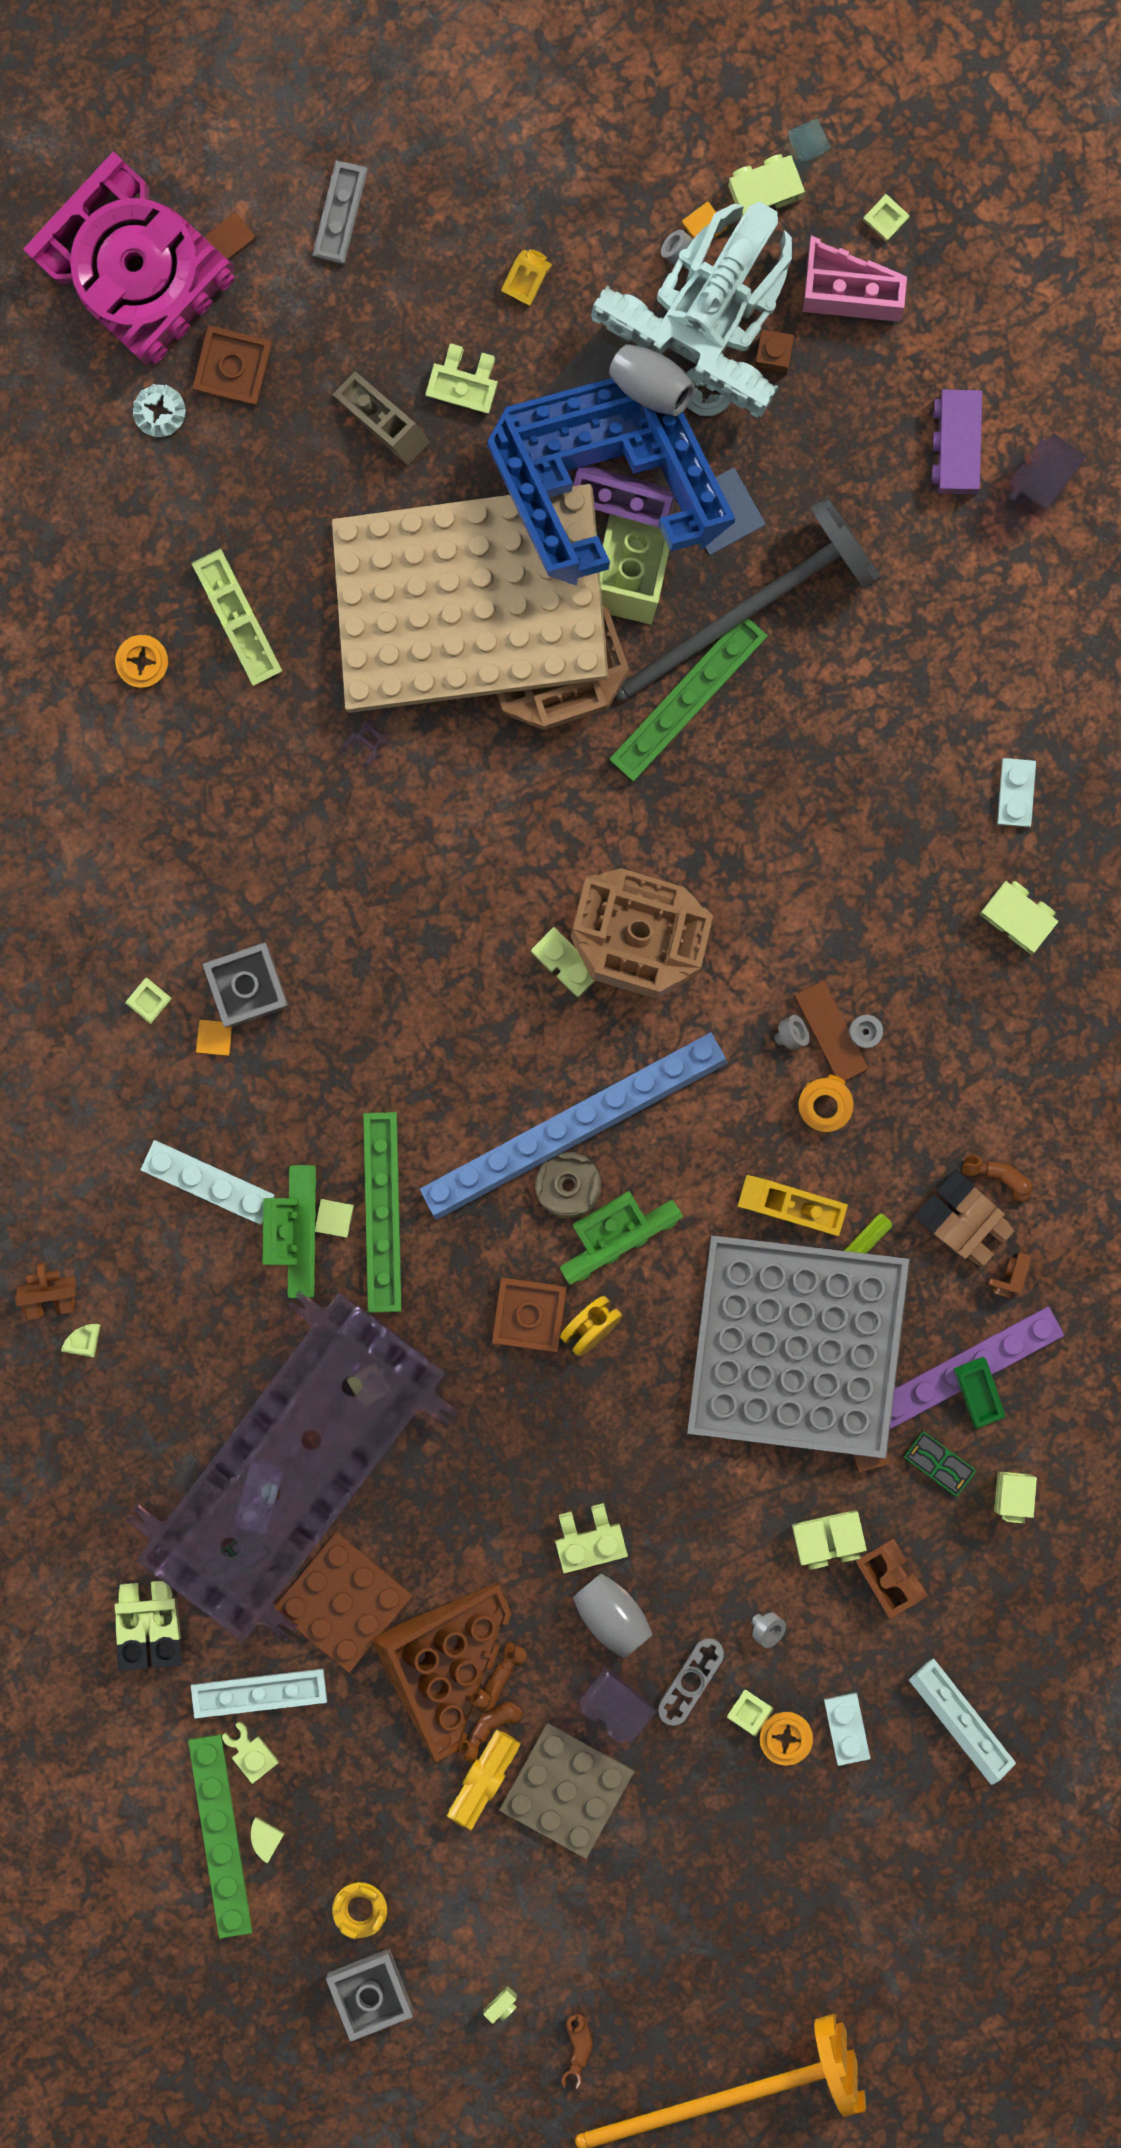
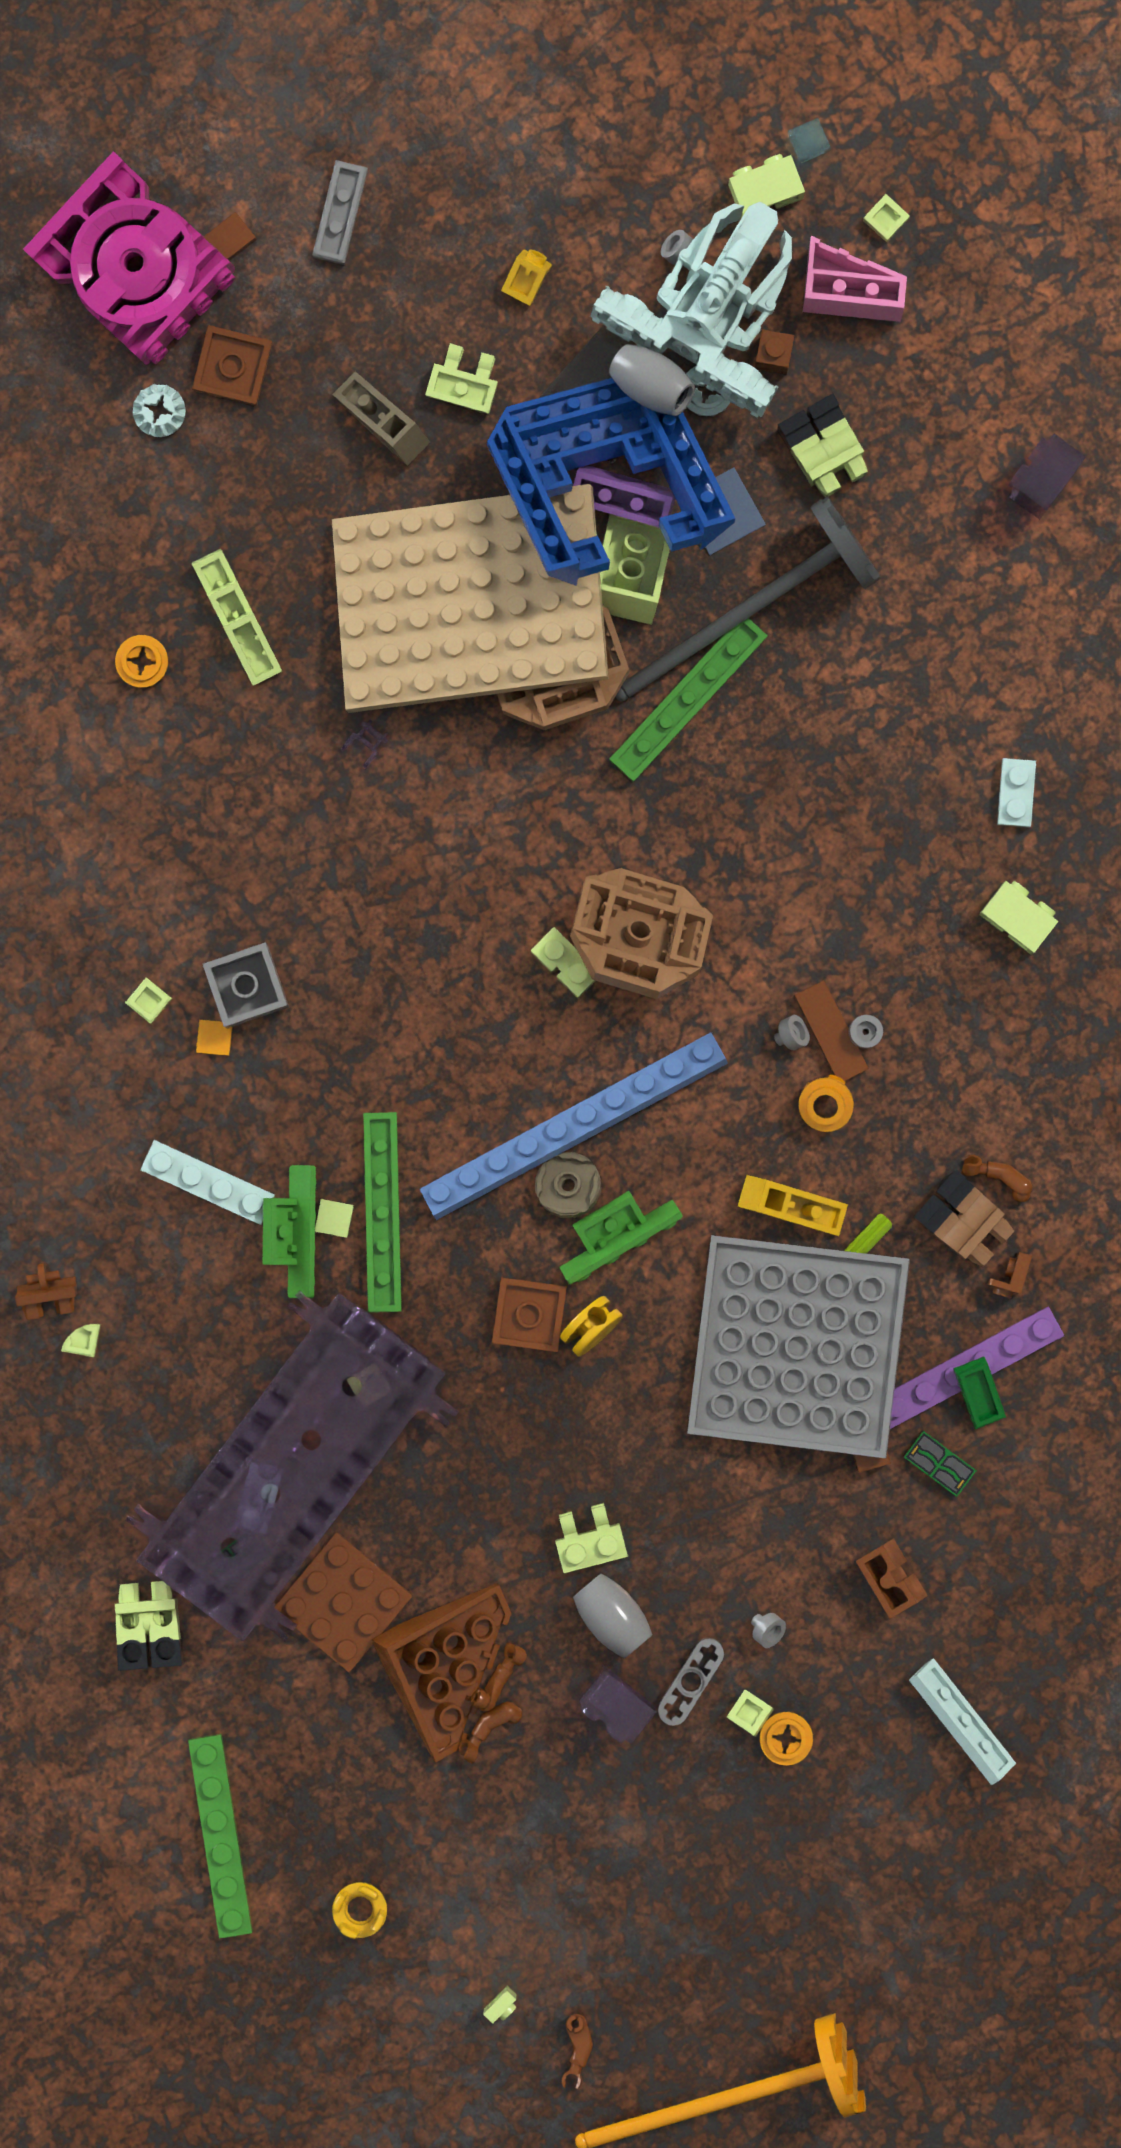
light aqua plate [191,1668,327,1718] -> none
yellowish green plate [222,1721,279,1784] -> none
yellowish green tile [251,1817,284,1864] -> none
light grey brick [326,1948,414,2042] -> none
yellow piece [446,1729,521,1831] -> none
dark tan plate [499,1721,635,1859] -> none
light orange tile [681,201,728,240] -> none
yellowish green piece [791,1510,867,1570] -> none
light aqua plate [824,1692,870,1766] -> none
medium lavender brick [932,389,982,494] -> none
yellowish green piece [994,1471,1037,1523] -> none
none -> yellowish green hips [777,393,868,498]

